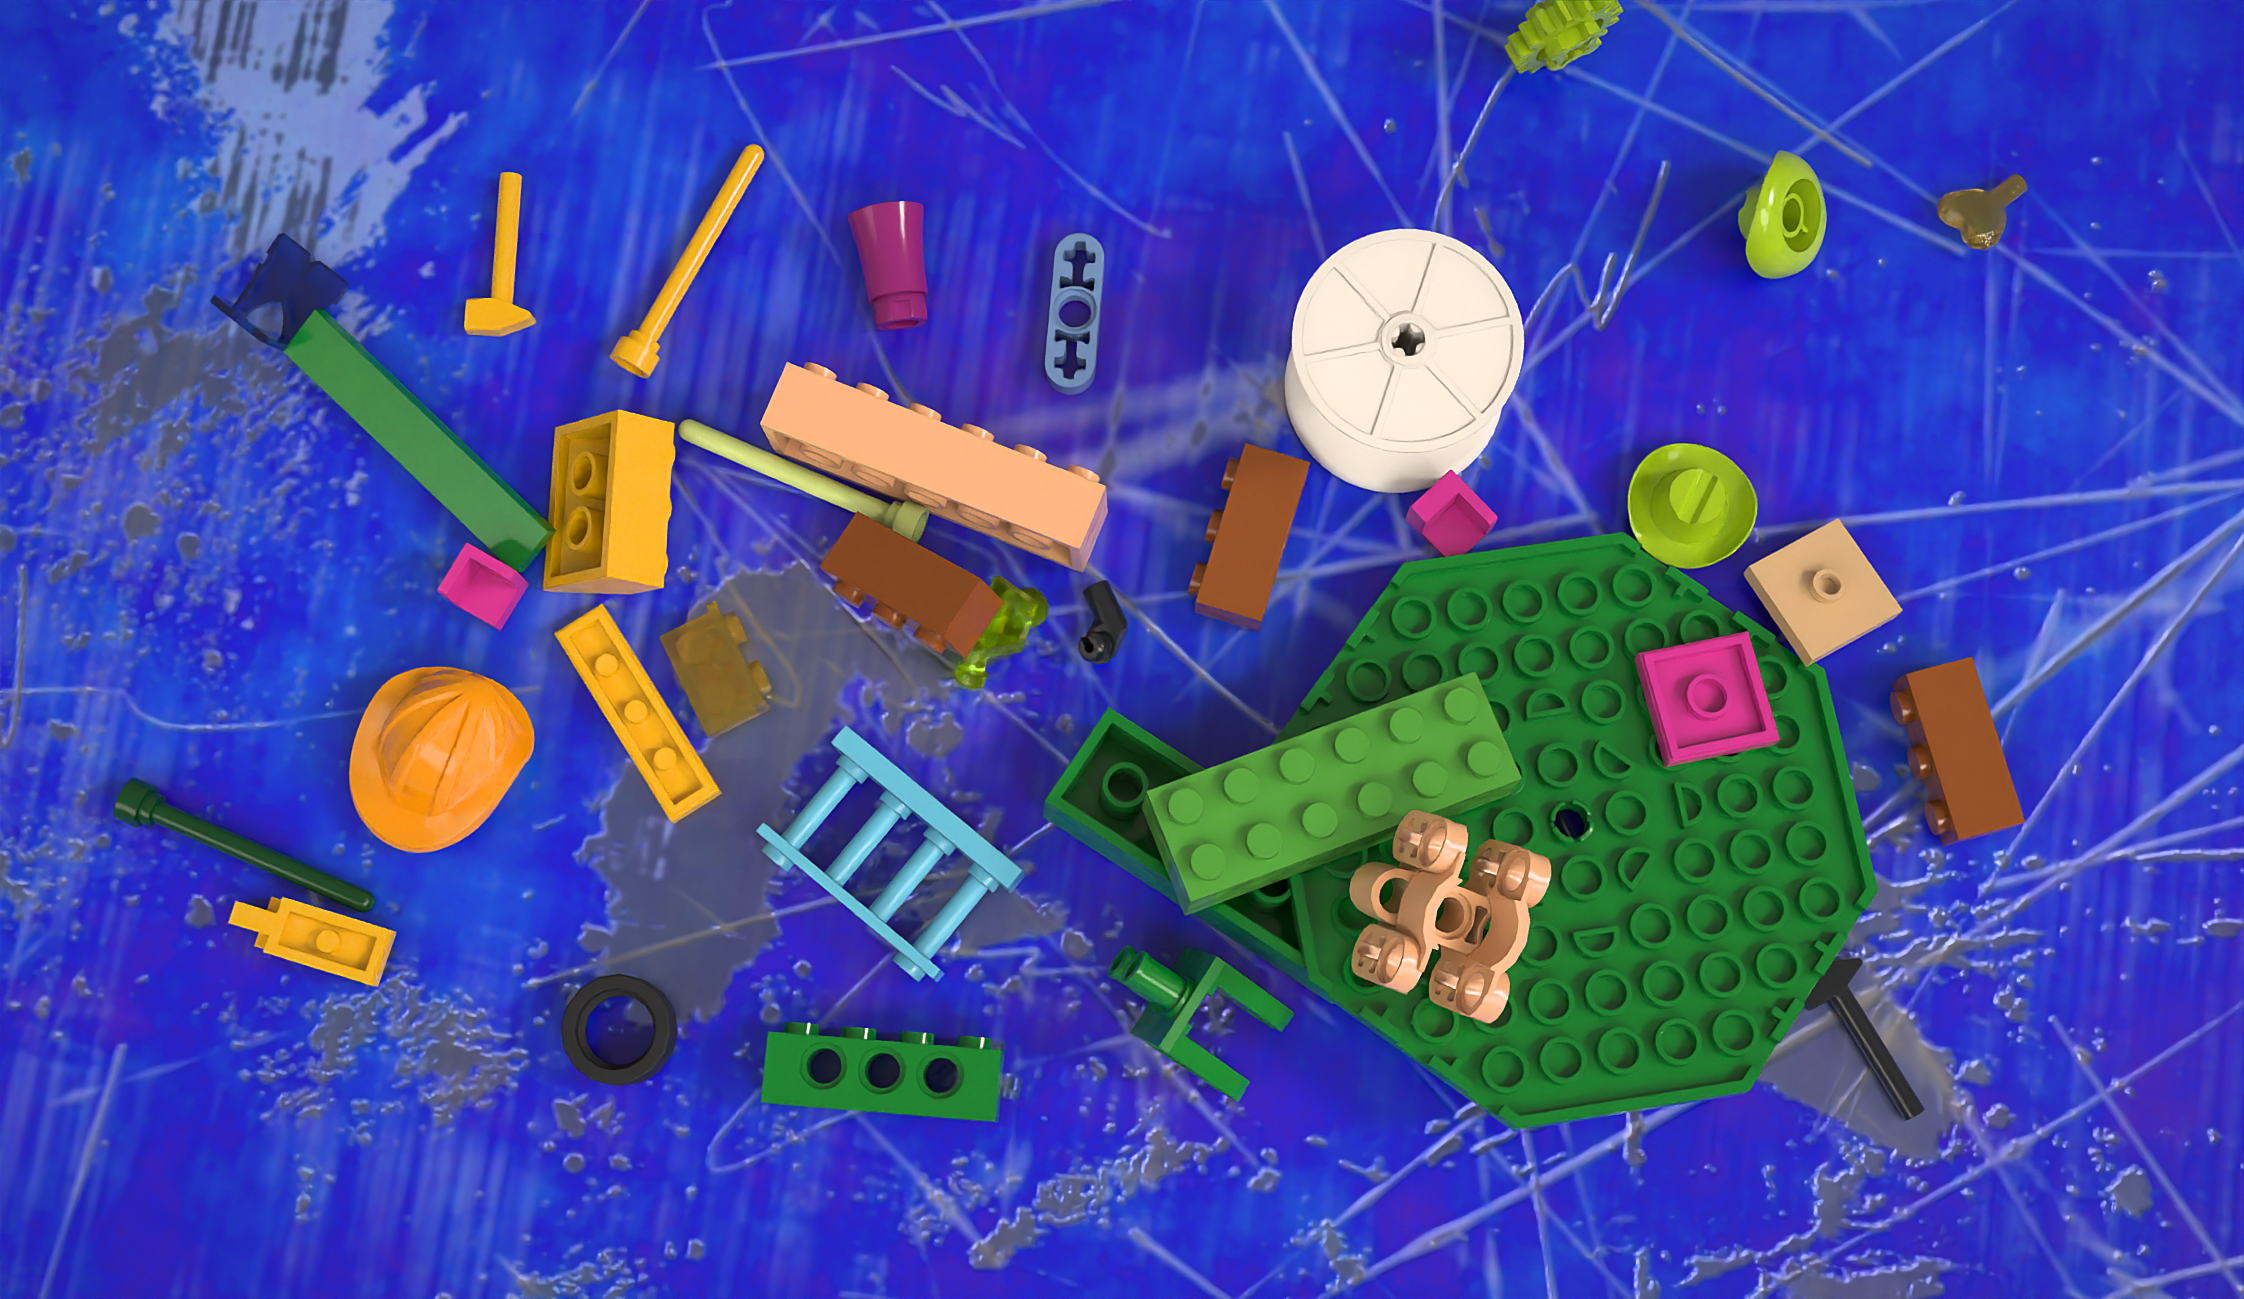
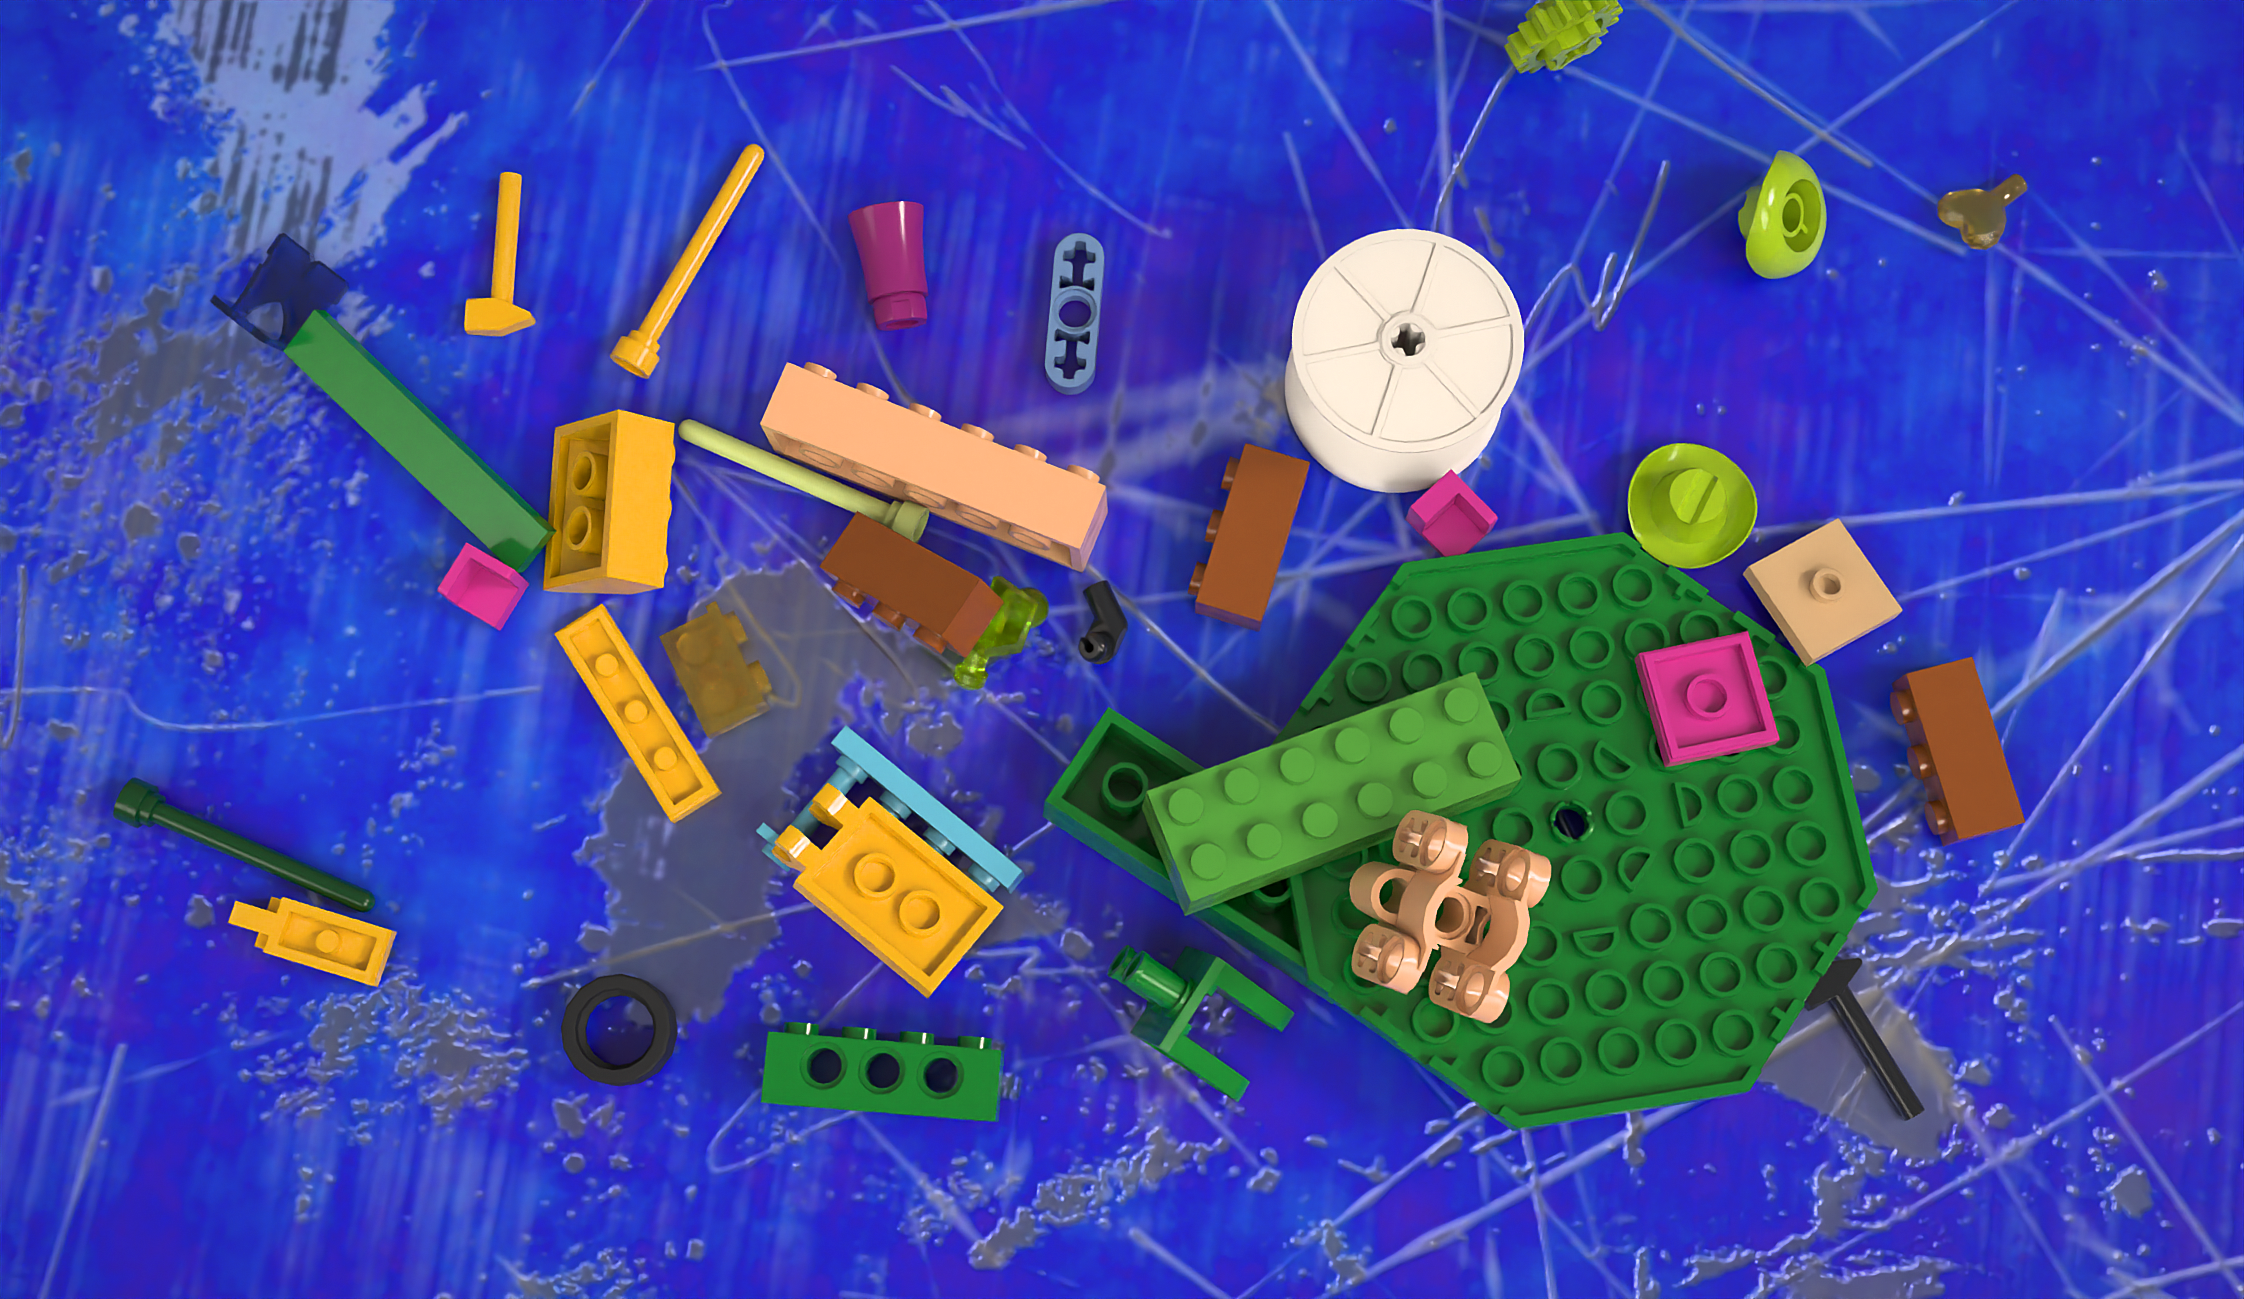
light orange piece [349,666,535,853] -> none
none -> yellow tile [771,783,1004,999]

